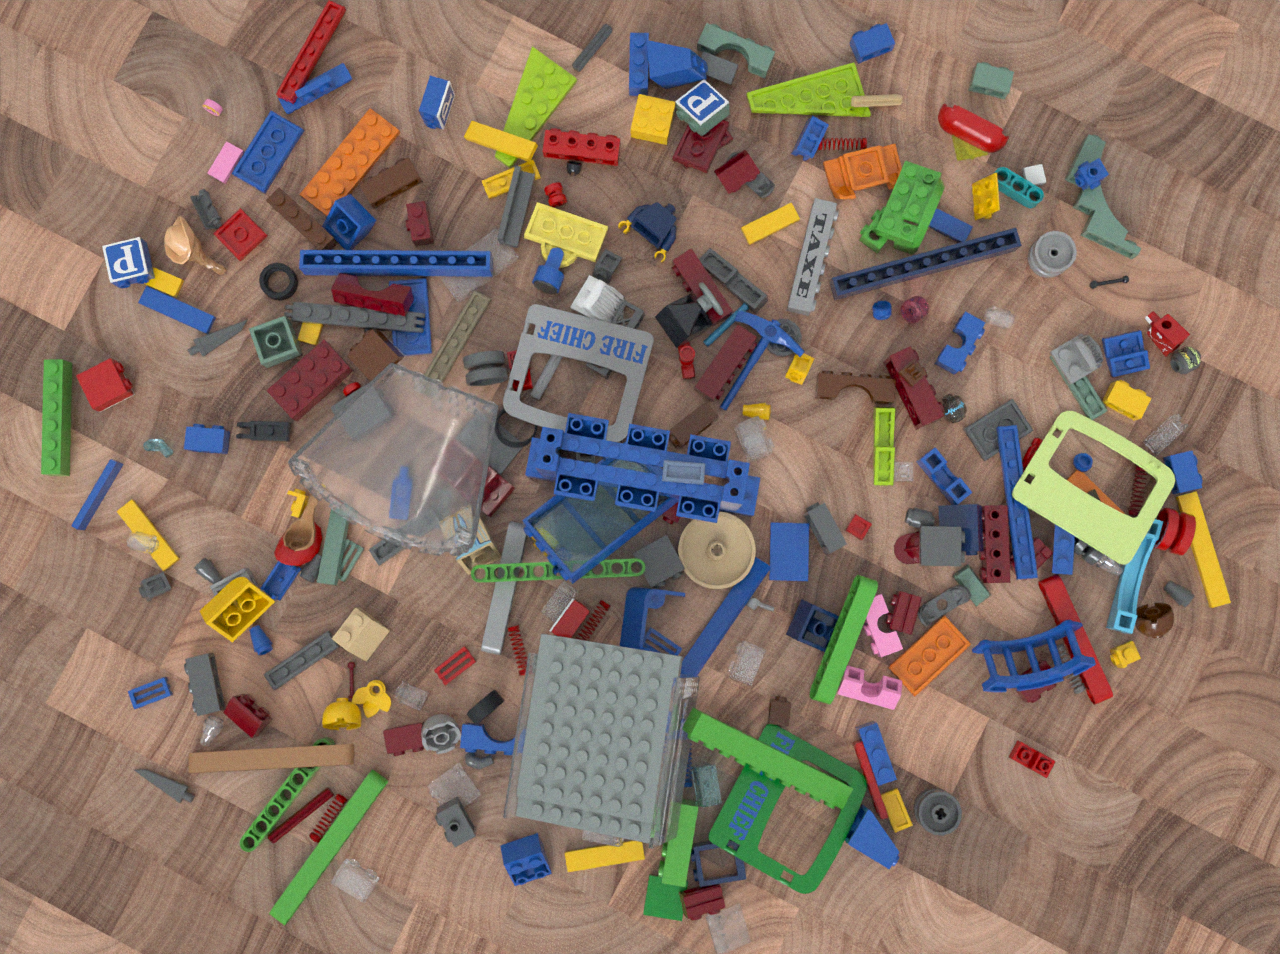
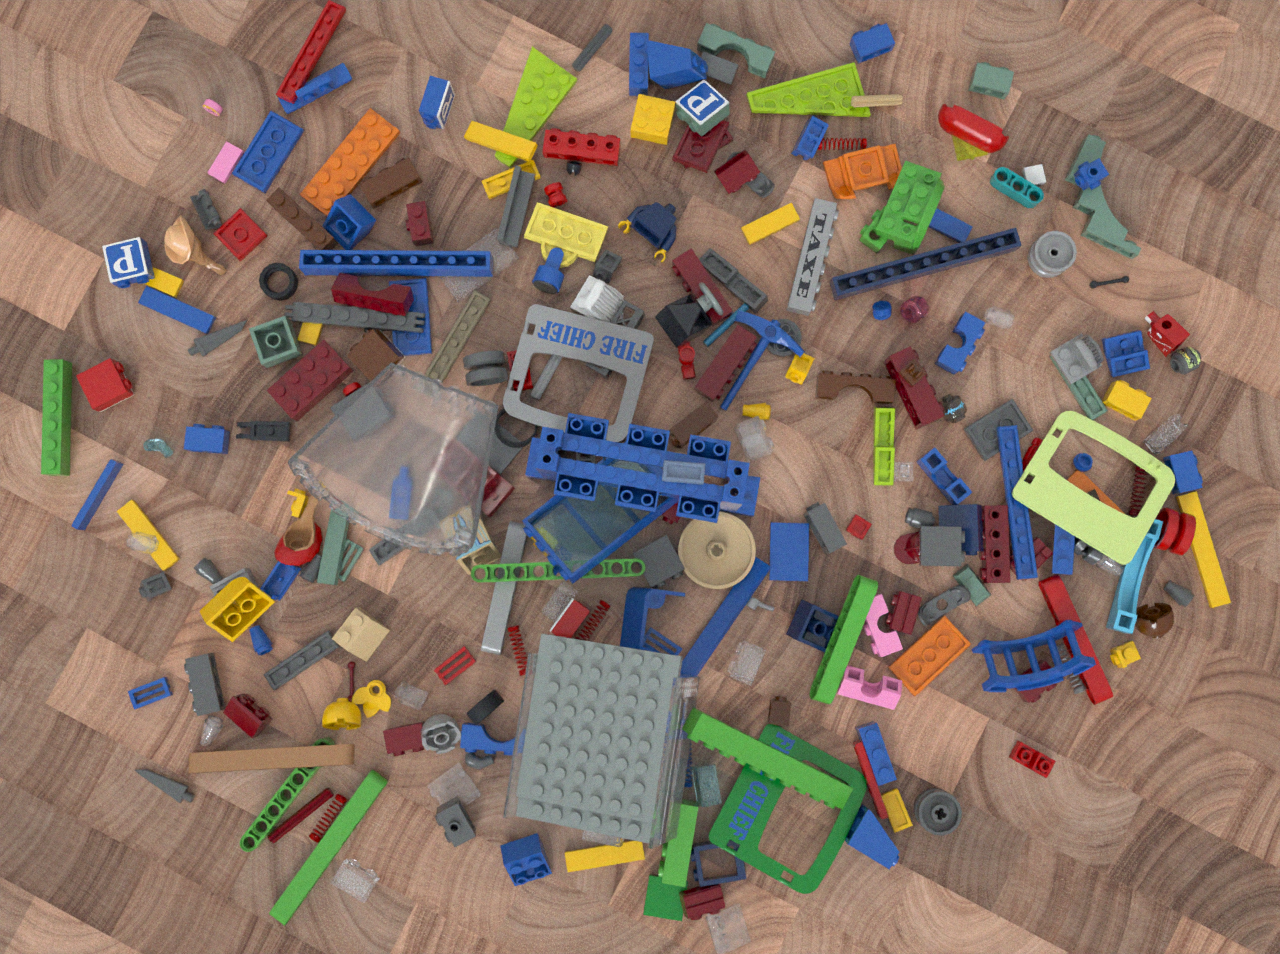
yellow hinge [972,173,1000,220] -> none

